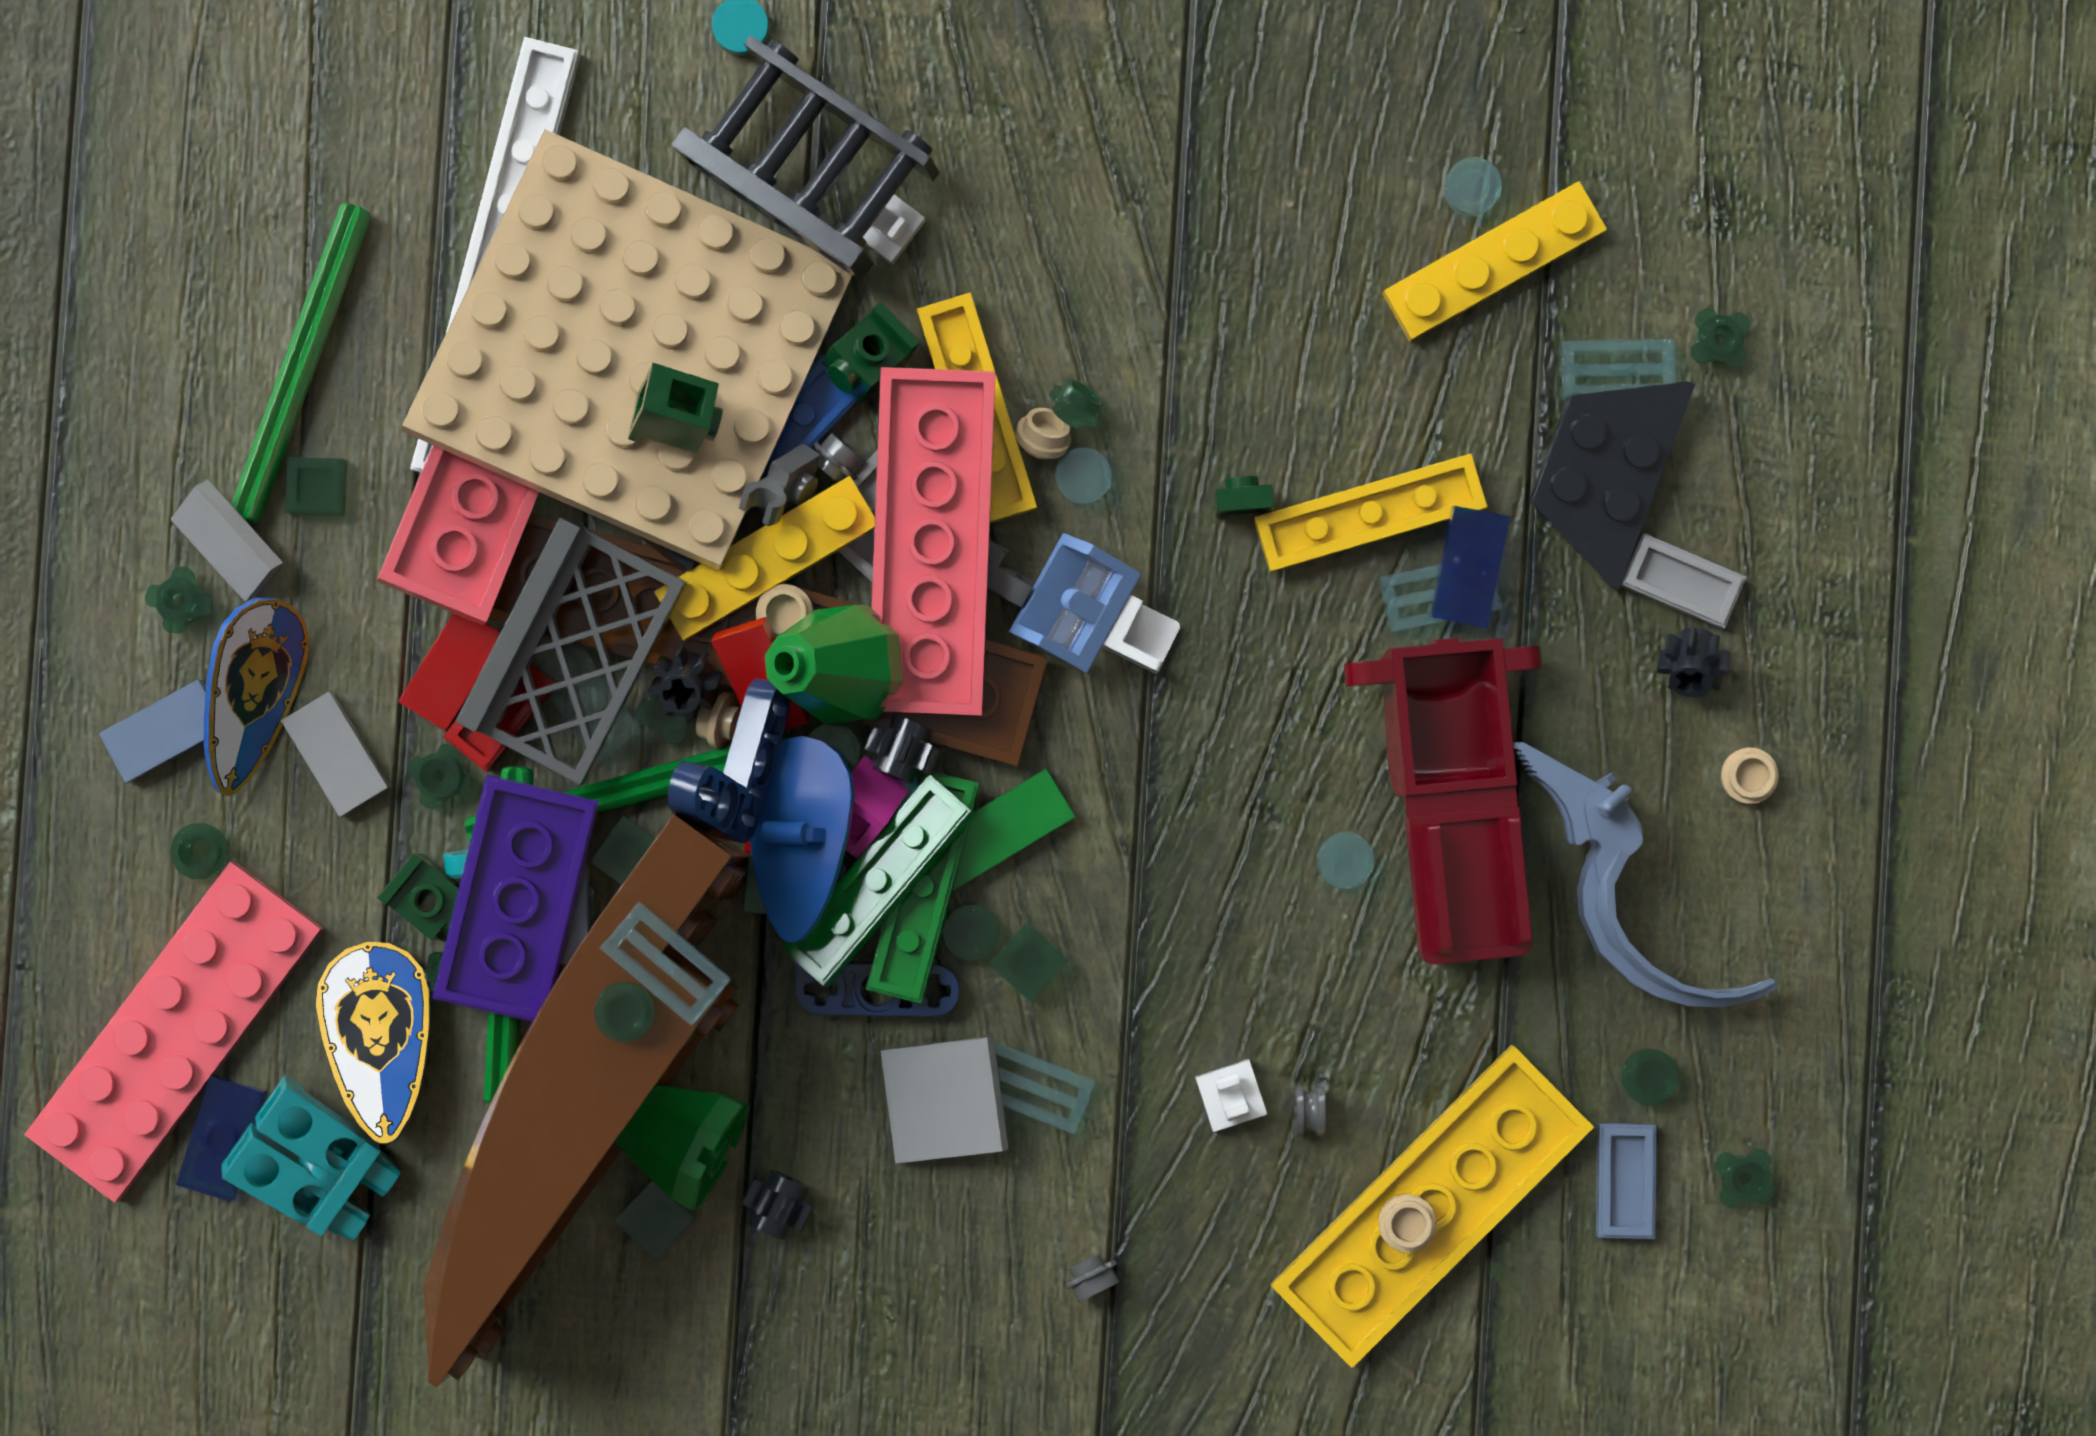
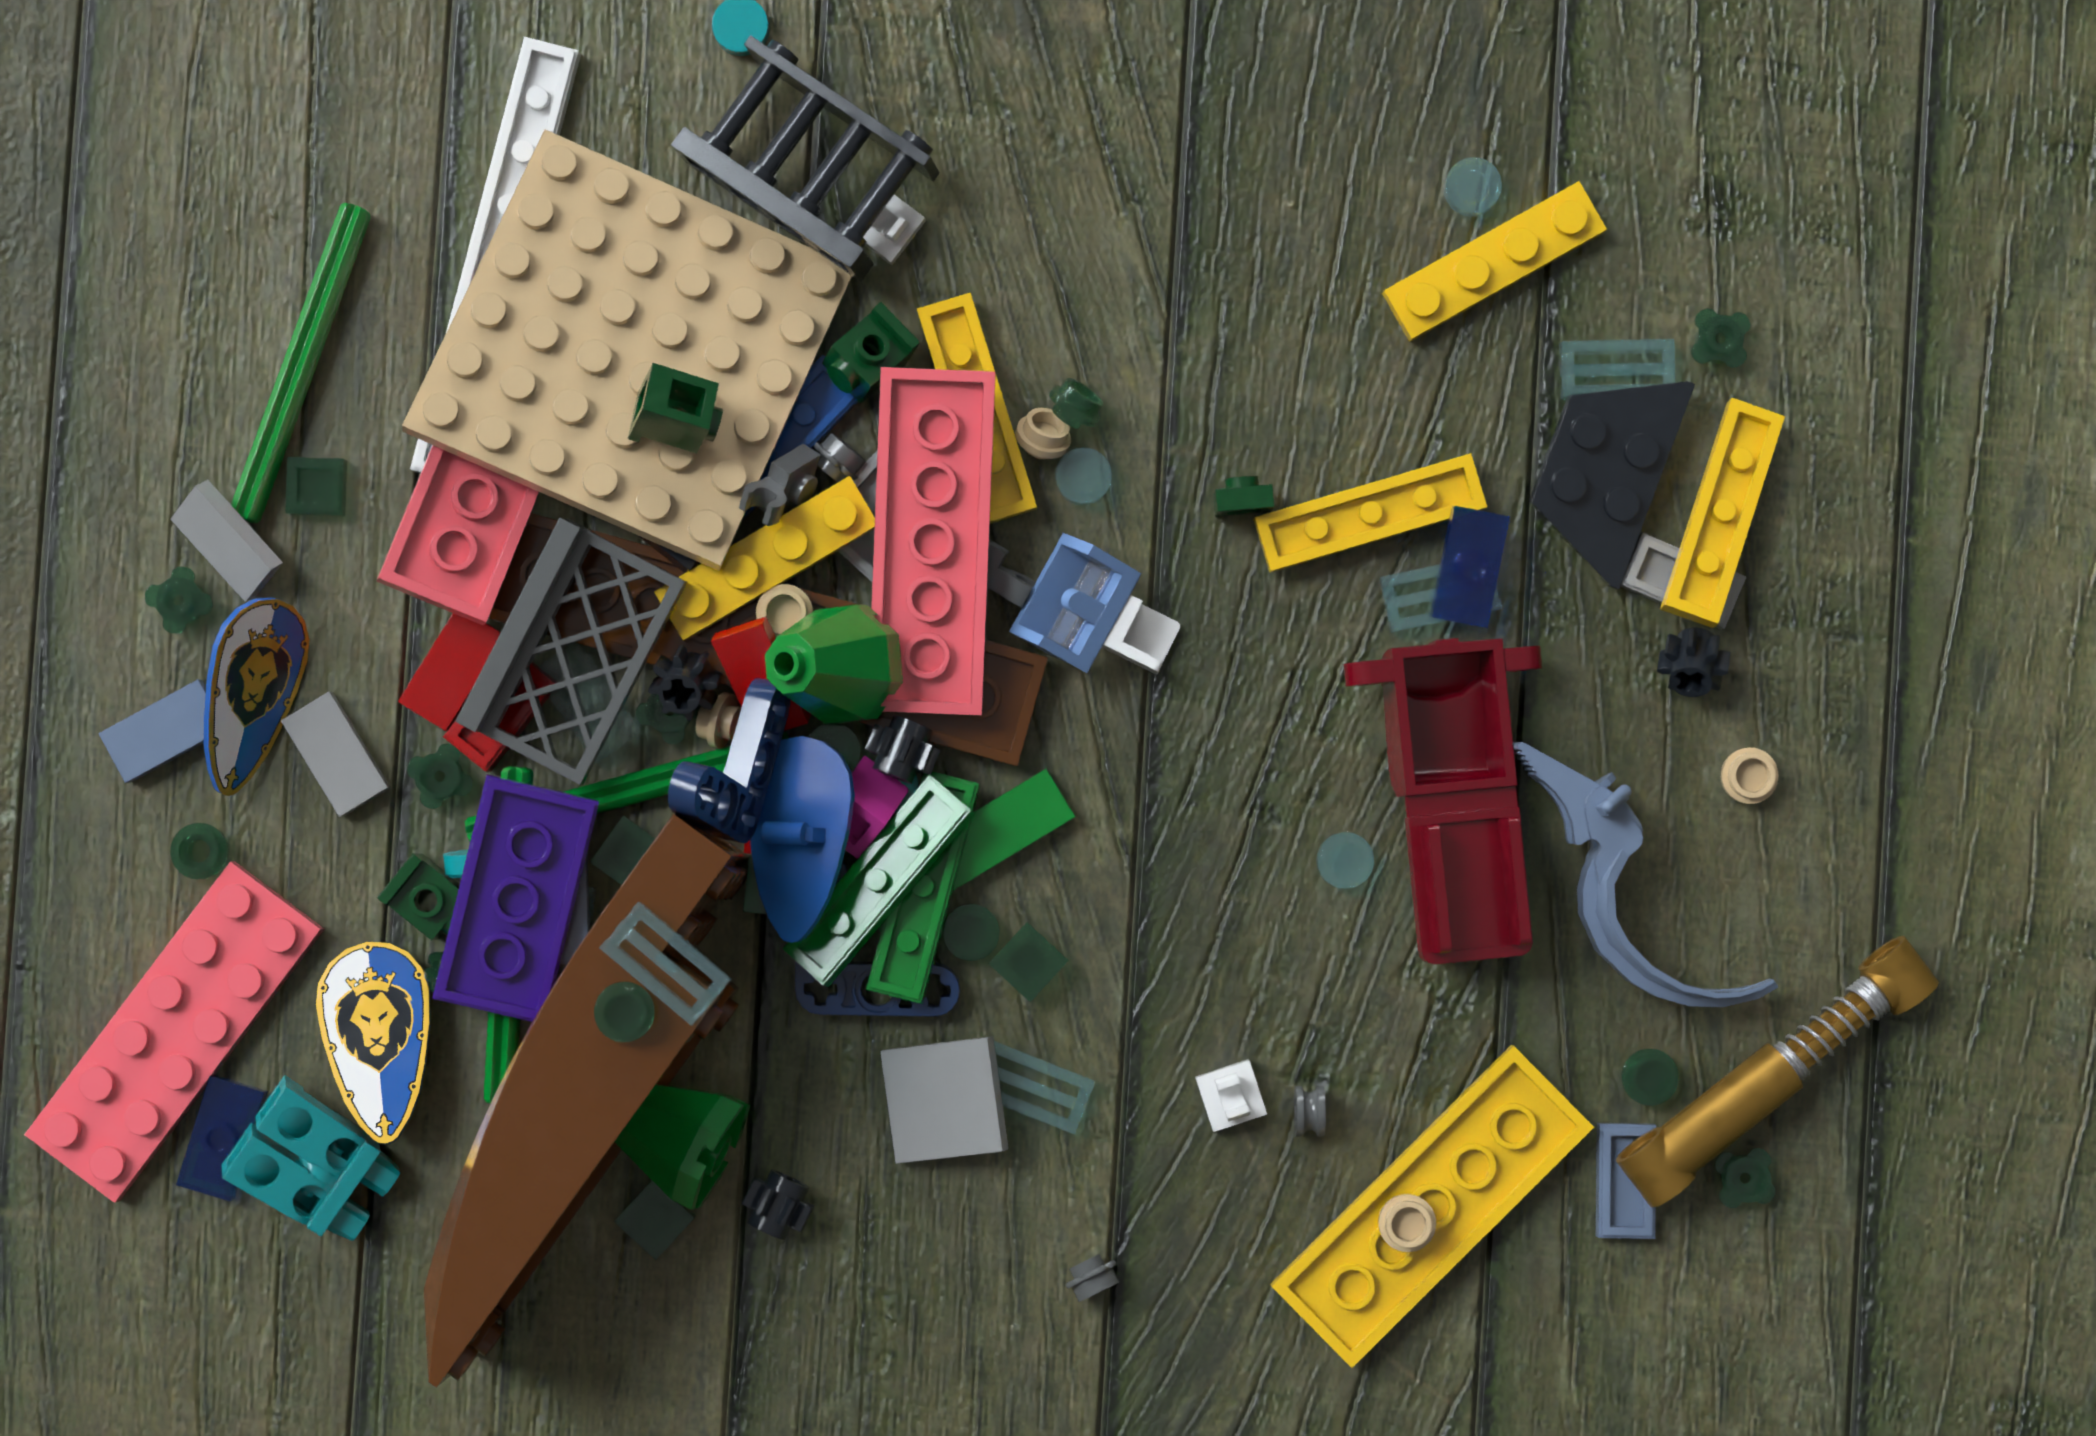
none -> pearl gold piece [1616,936,1939,1208]
none -> yellow plate [1660,397,1785,628]

